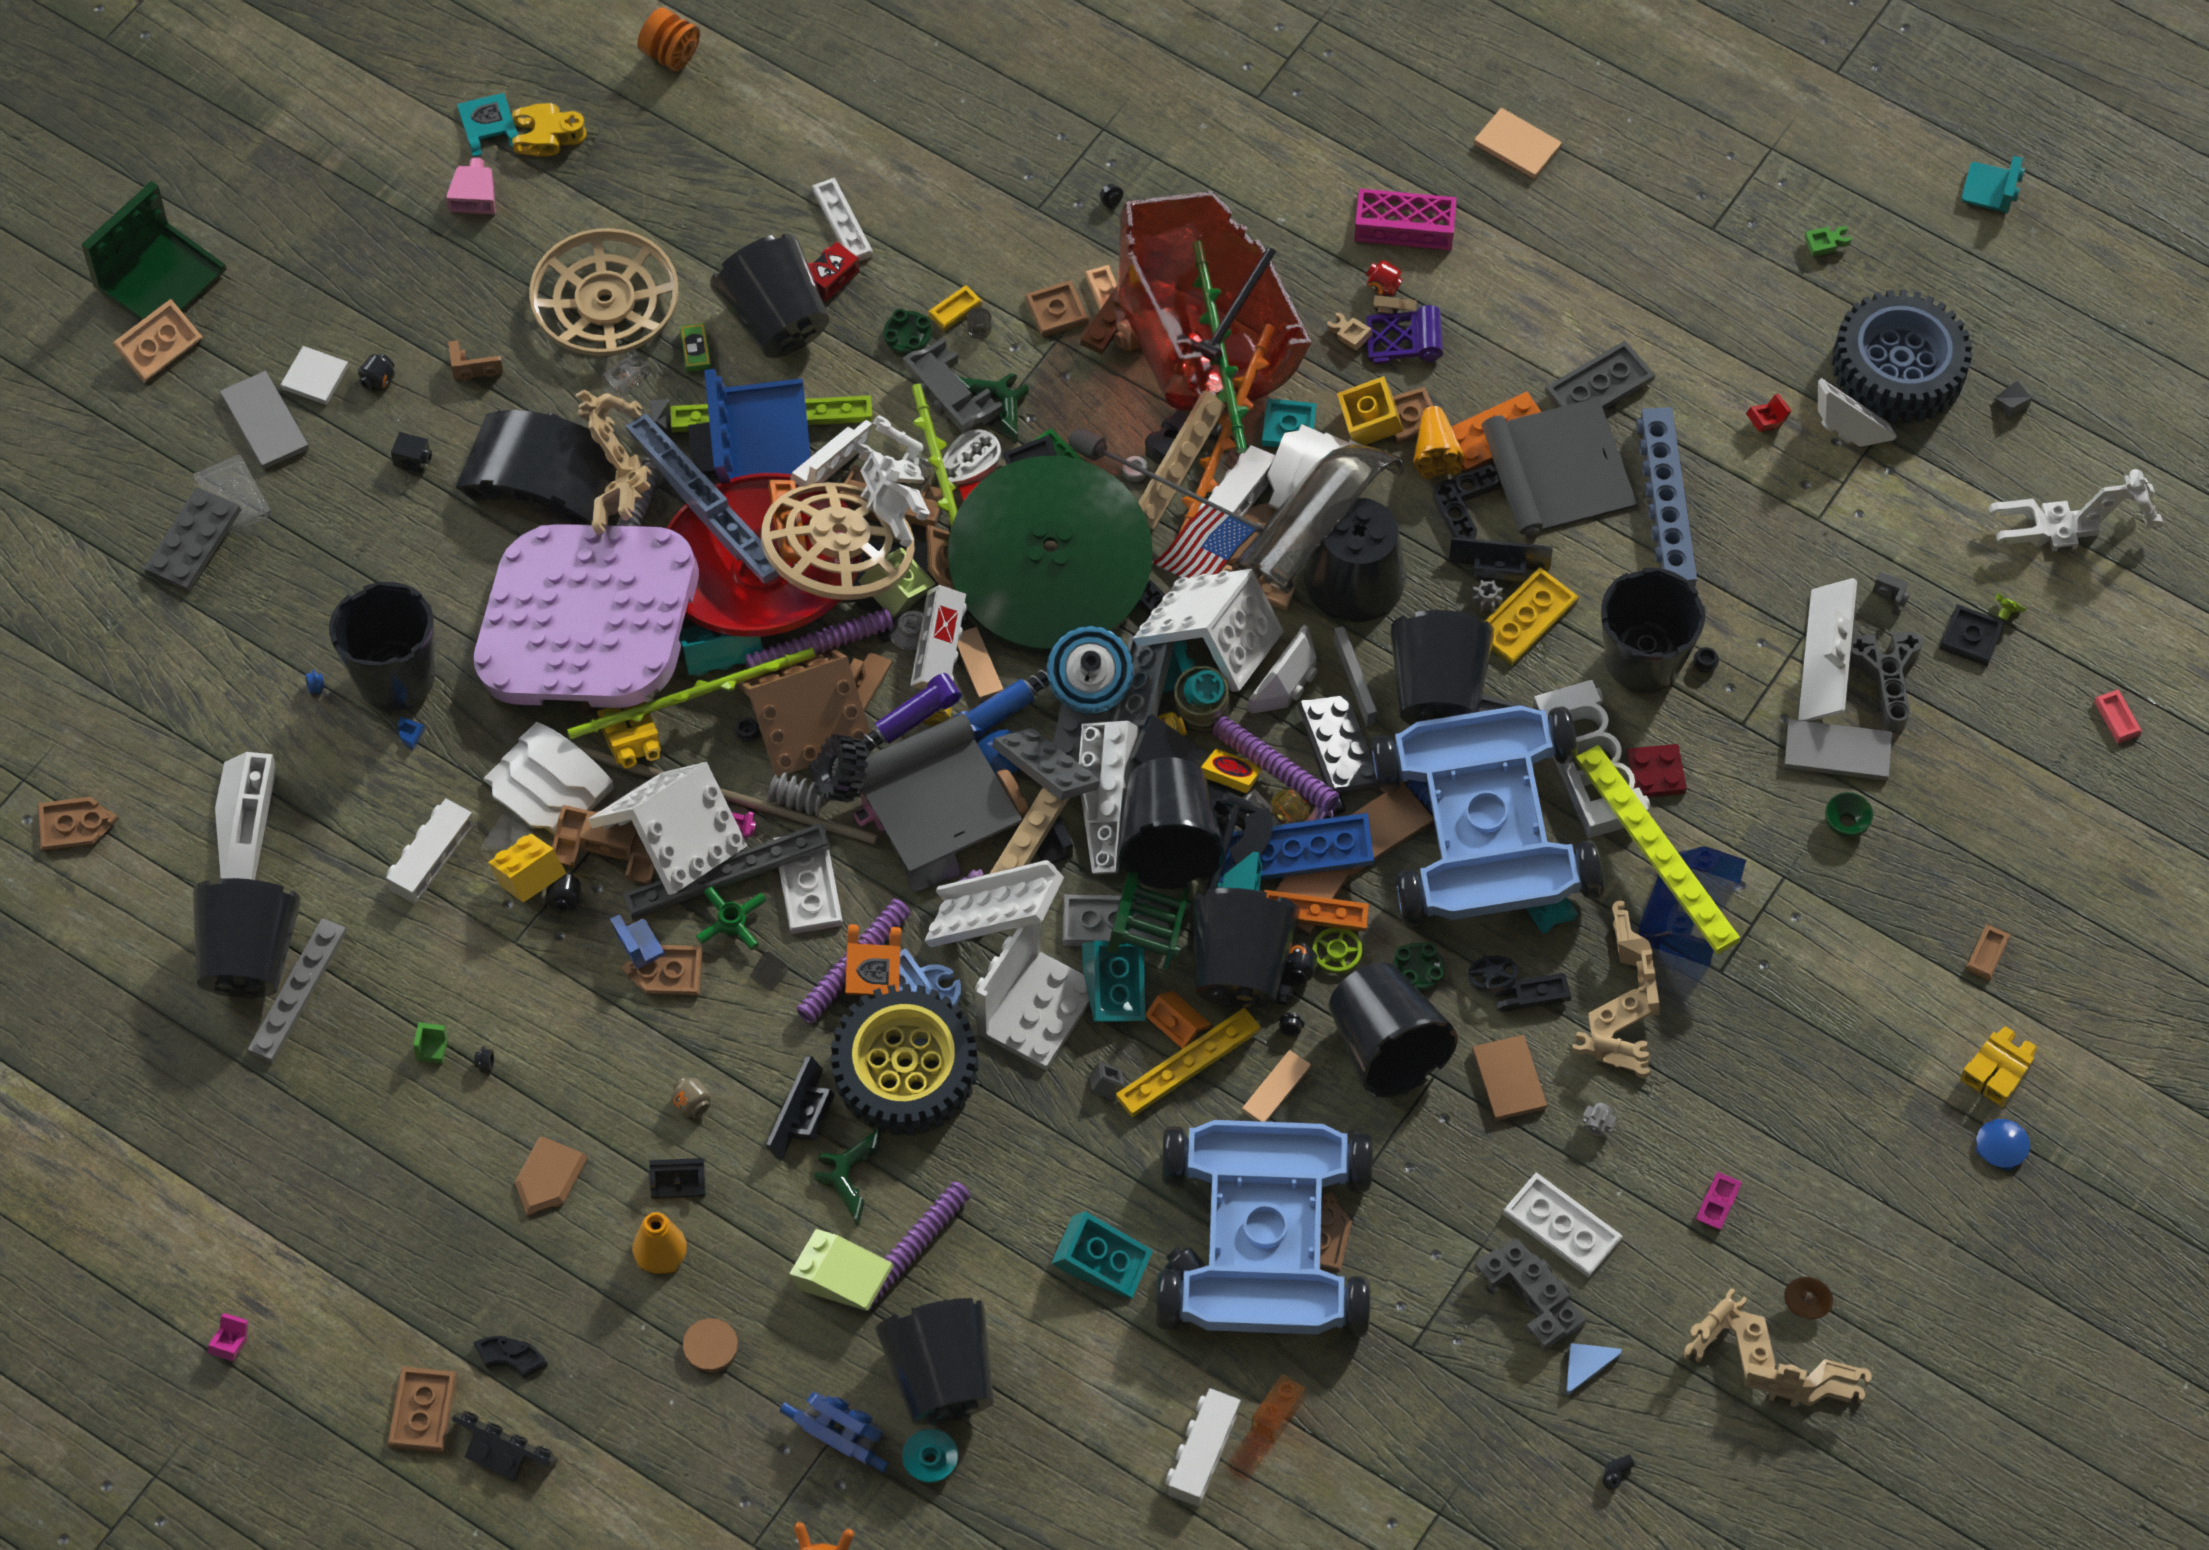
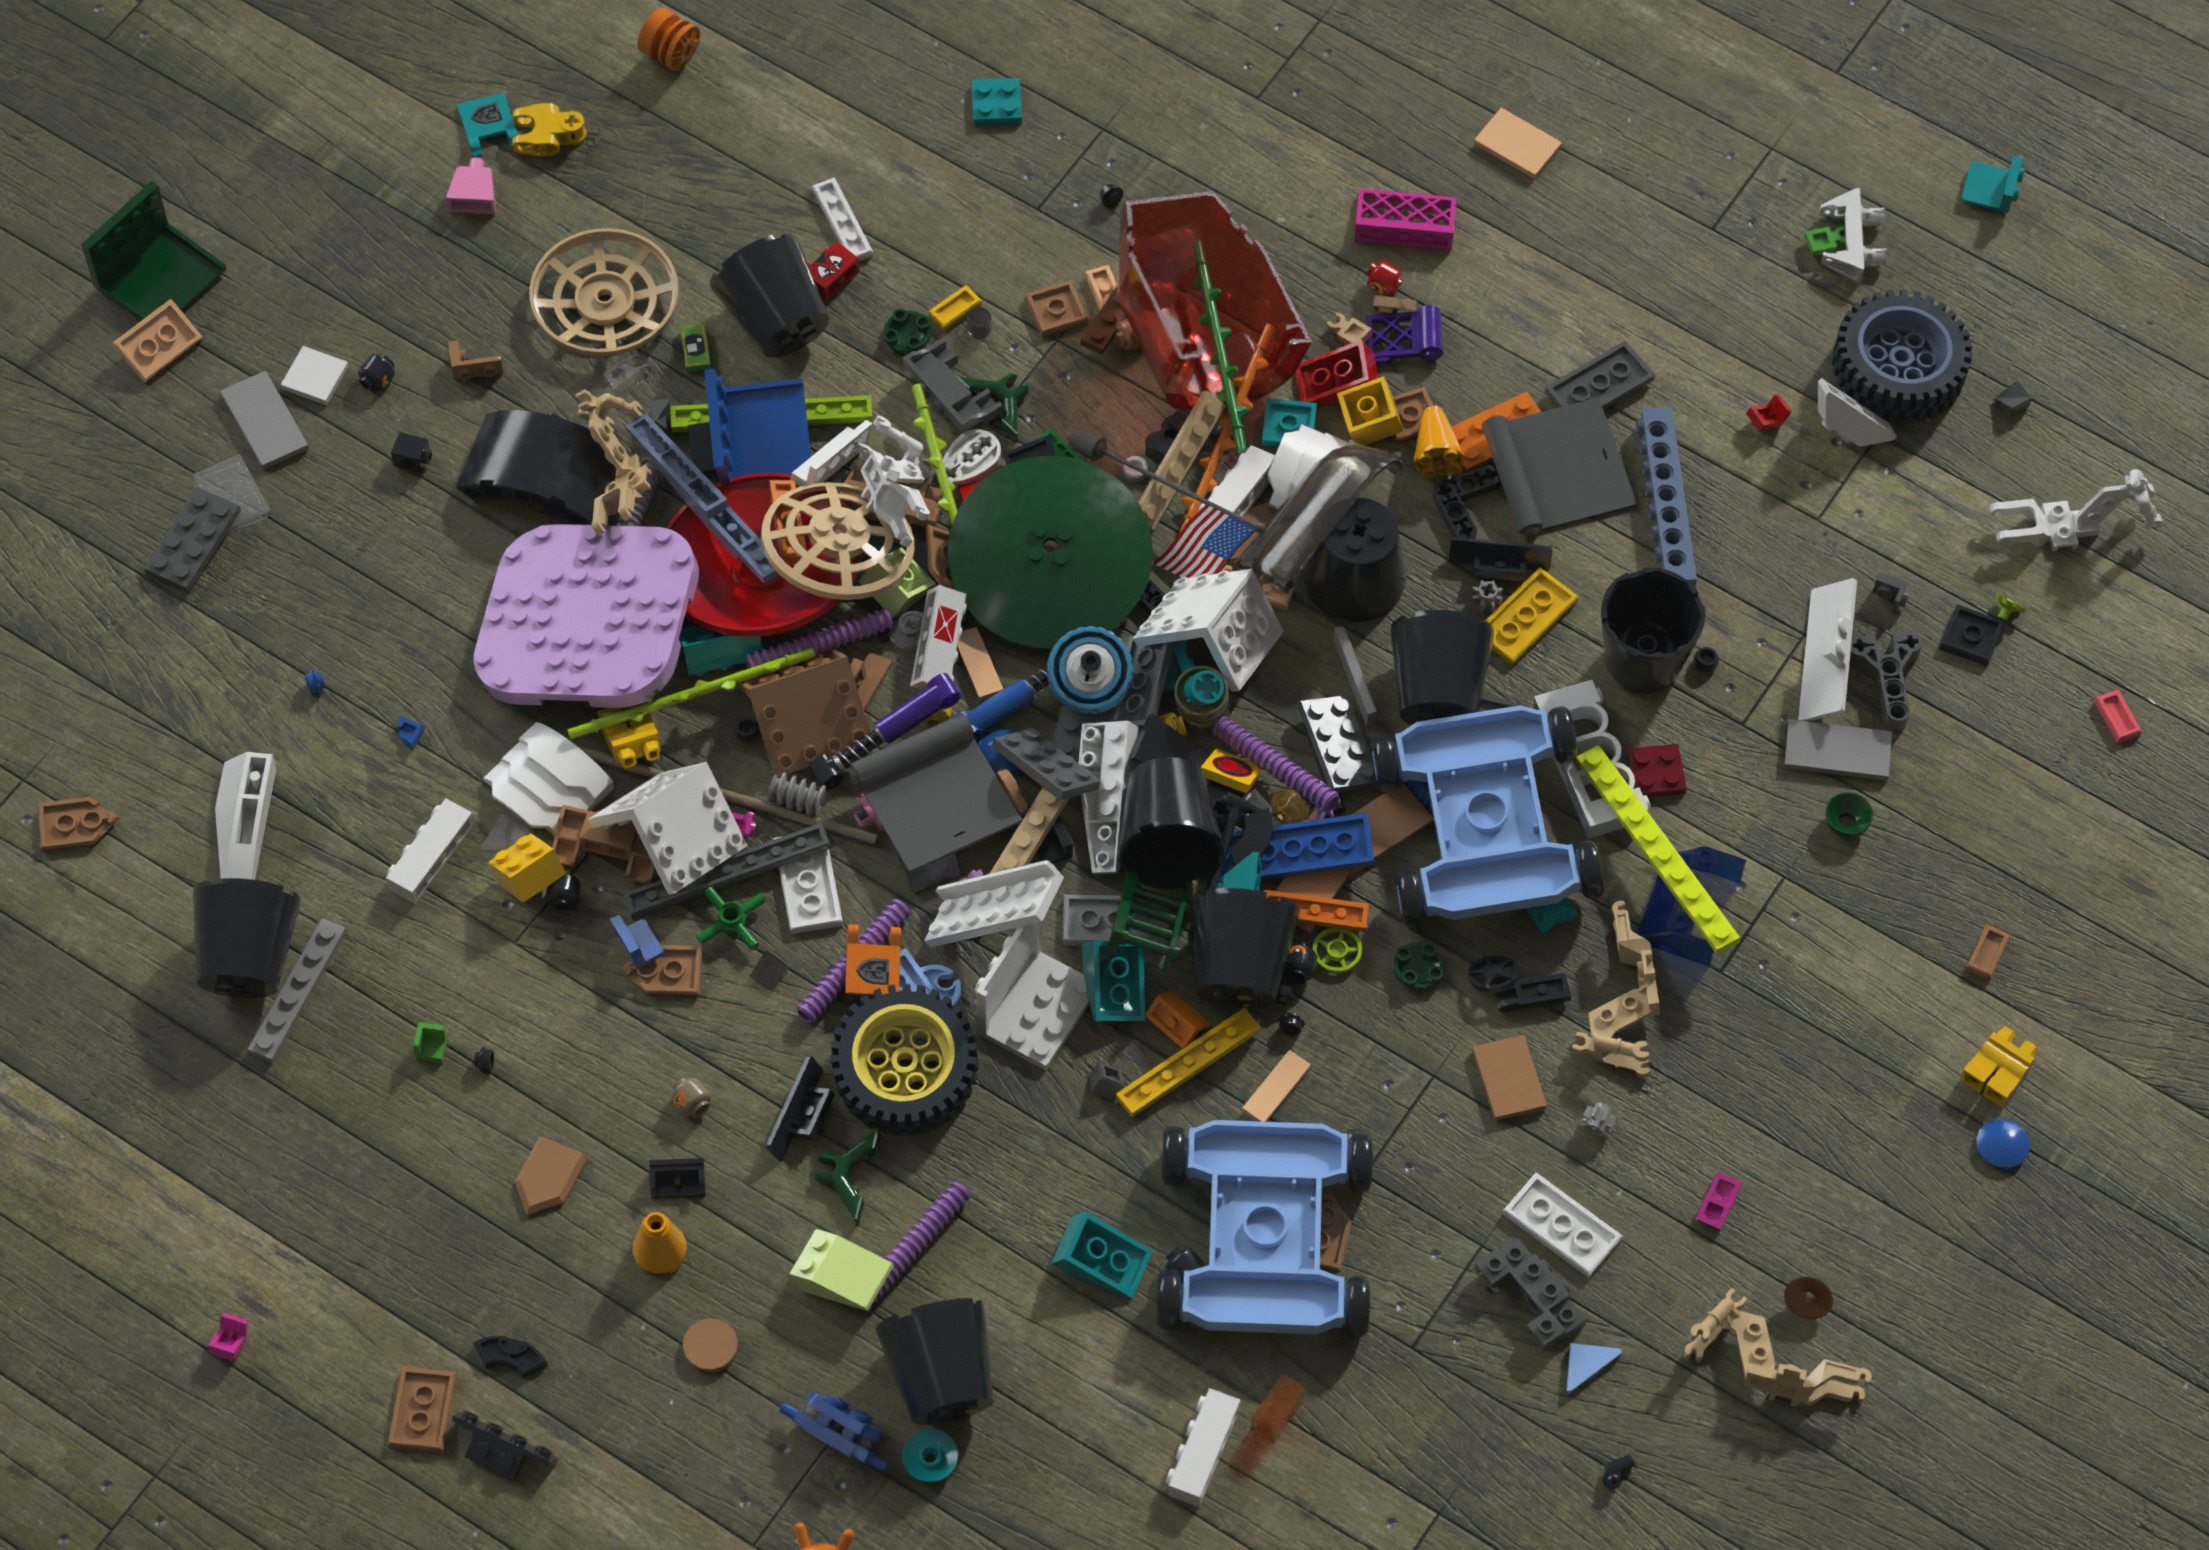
black cone [329,582,435,711] -> none
black bush [814,734,868,803] -> none
black bar [1176,246,1277,363] -> none
white wedge [1248,624,1318,714] -> none
black cone [1329,962,1458,1097] -> none
none -> teal plate [971,78,1022,125]
none -> red slope [1295,339,1378,406]
none -> white hose [1819,188,1887,283]

